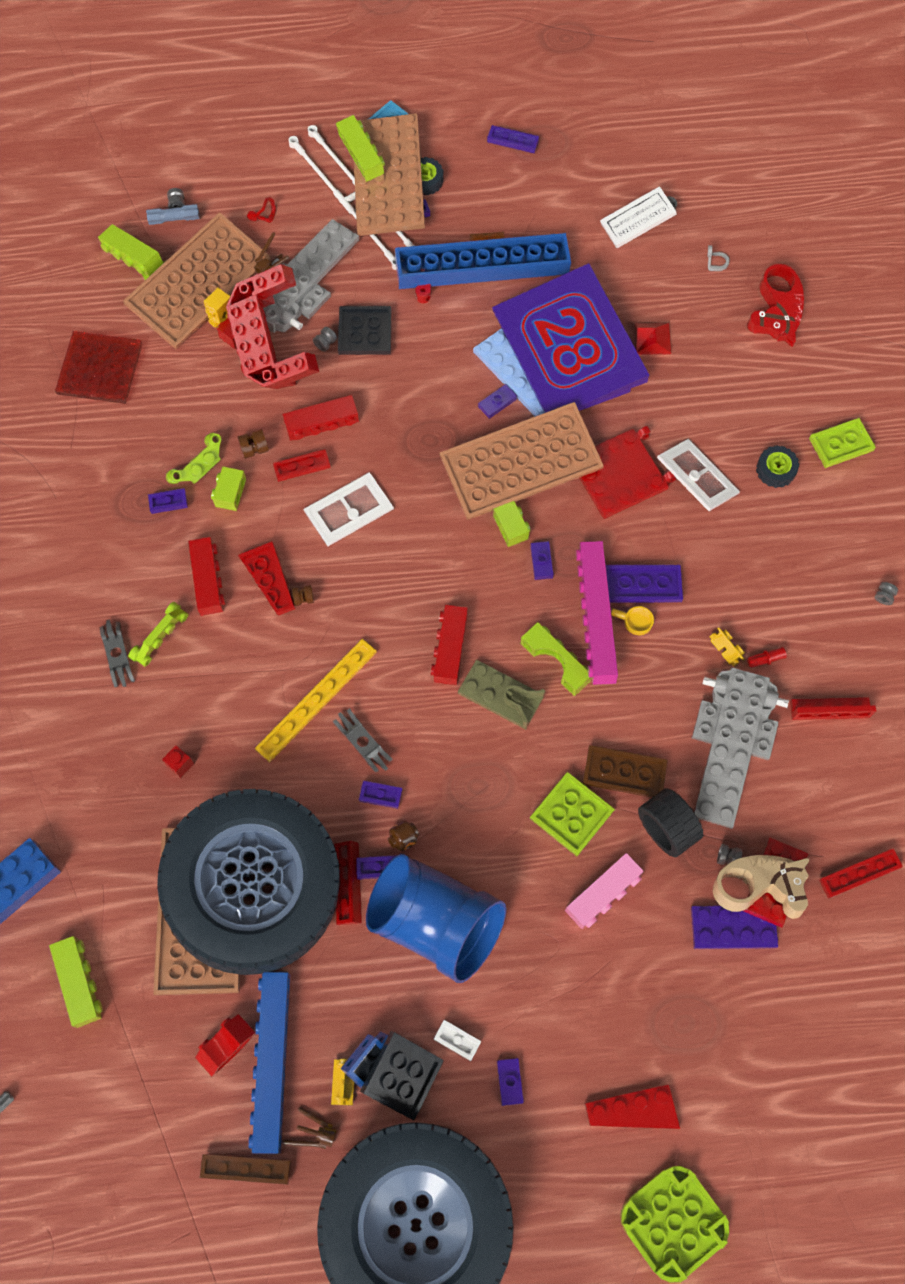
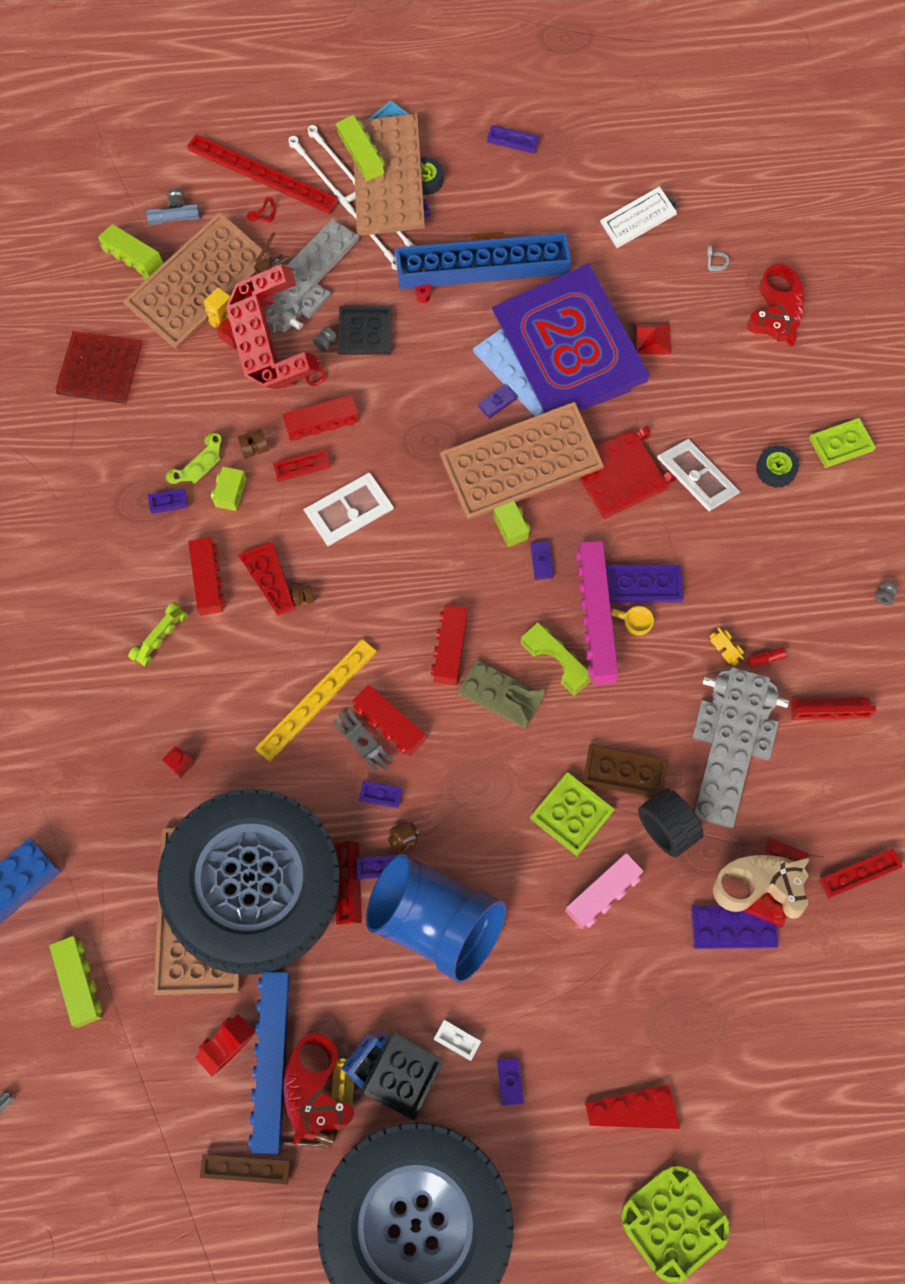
dark grey piece [100,619,135,687] -> none
flat silver wheel [717,844,742,865] -> none
none -> red plate [187,134,338,214]
none -> red animal [283,1033,354,1146]
none -> red piece [305,358,327,386]
none -> red brick [352,684,426,756]

